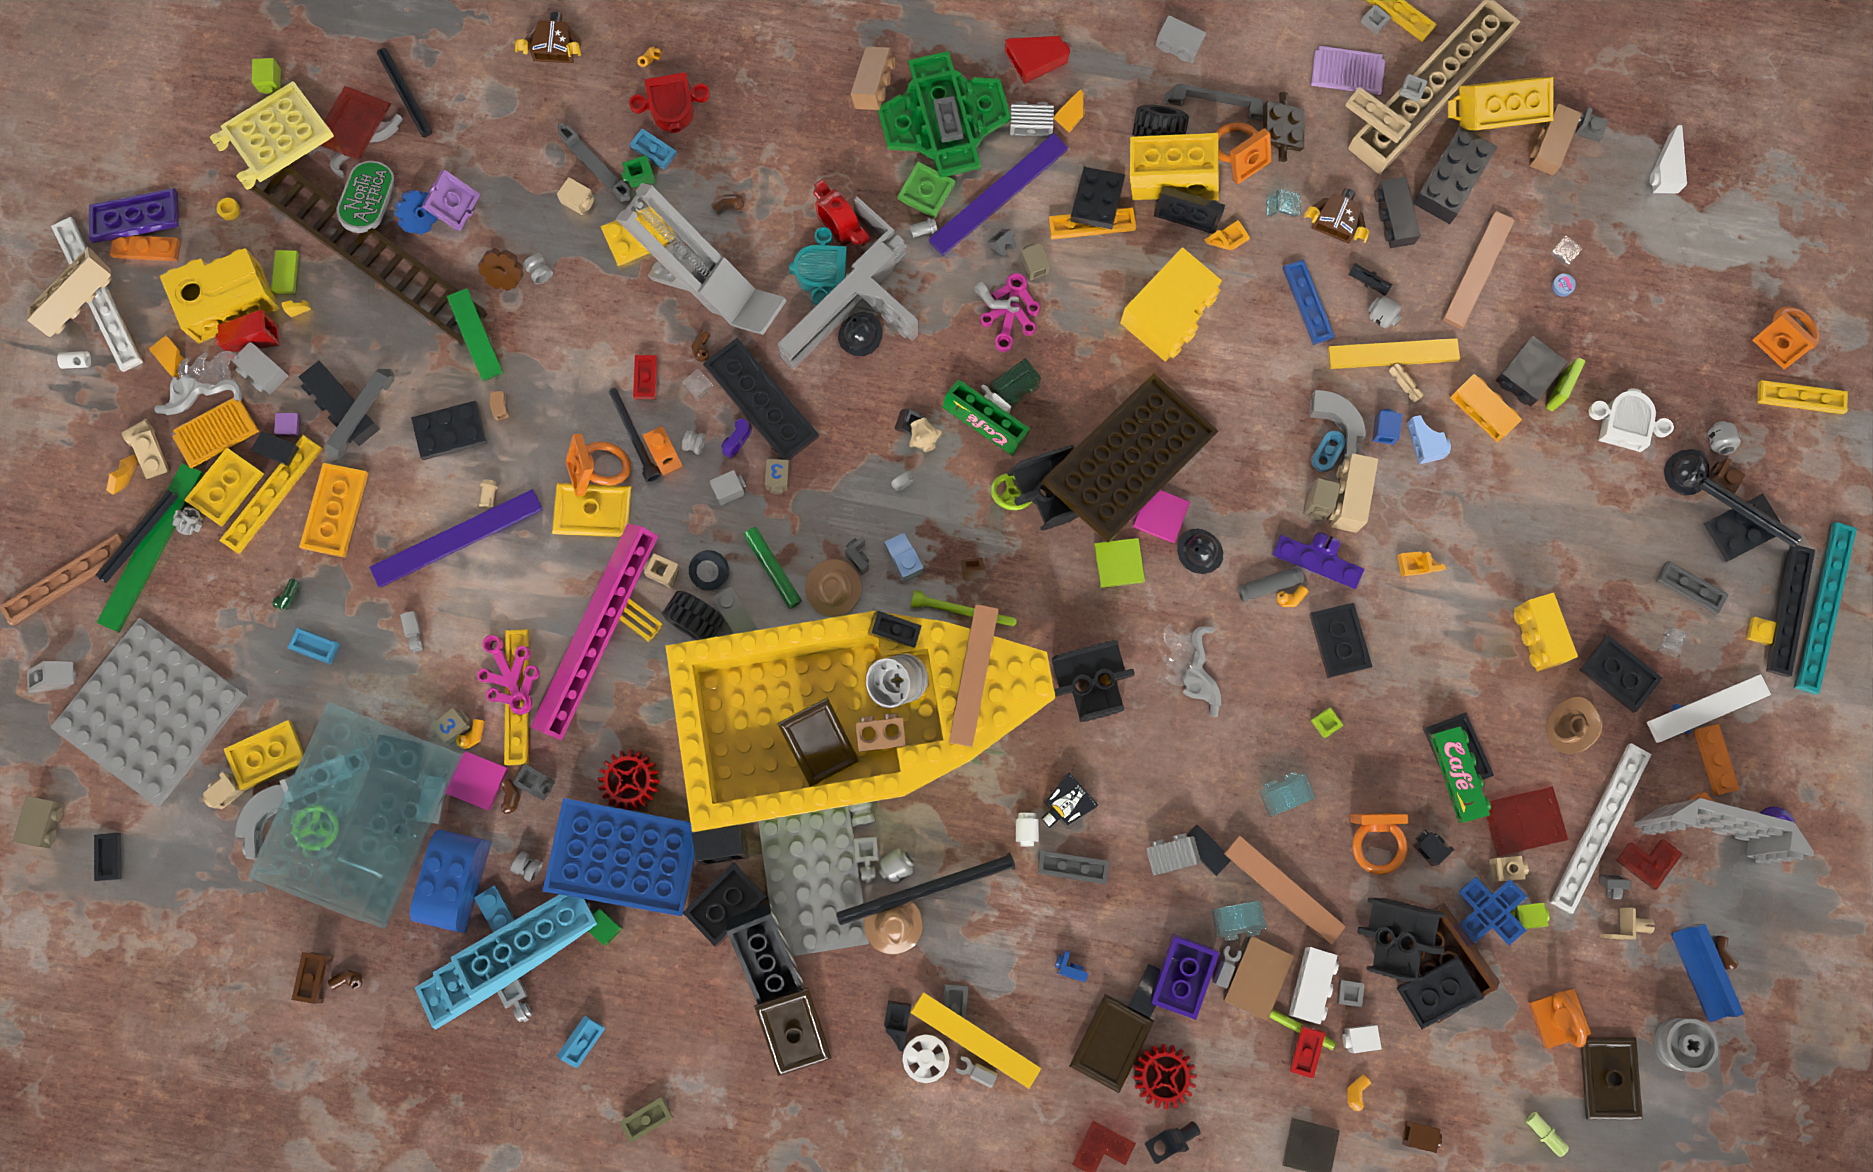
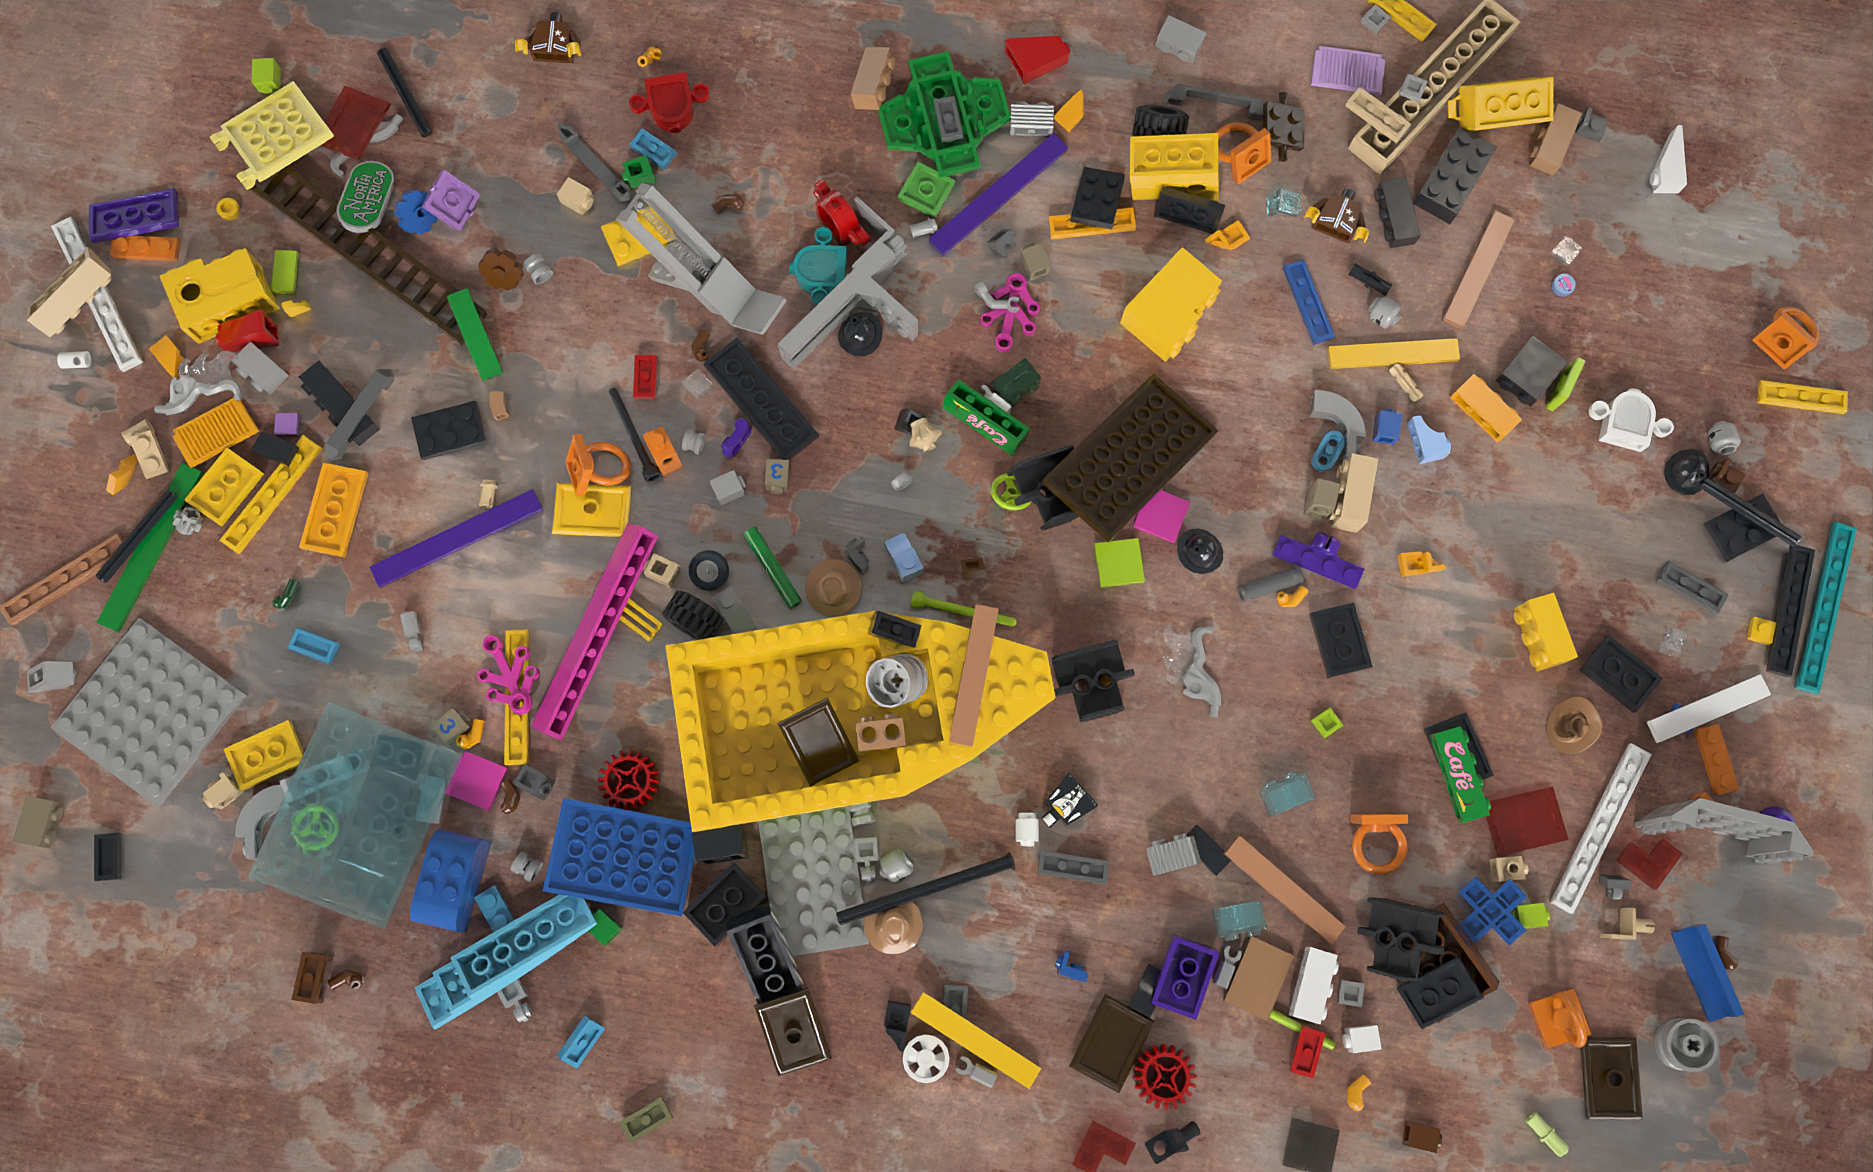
black brick [1413,829,1455,866] -> none

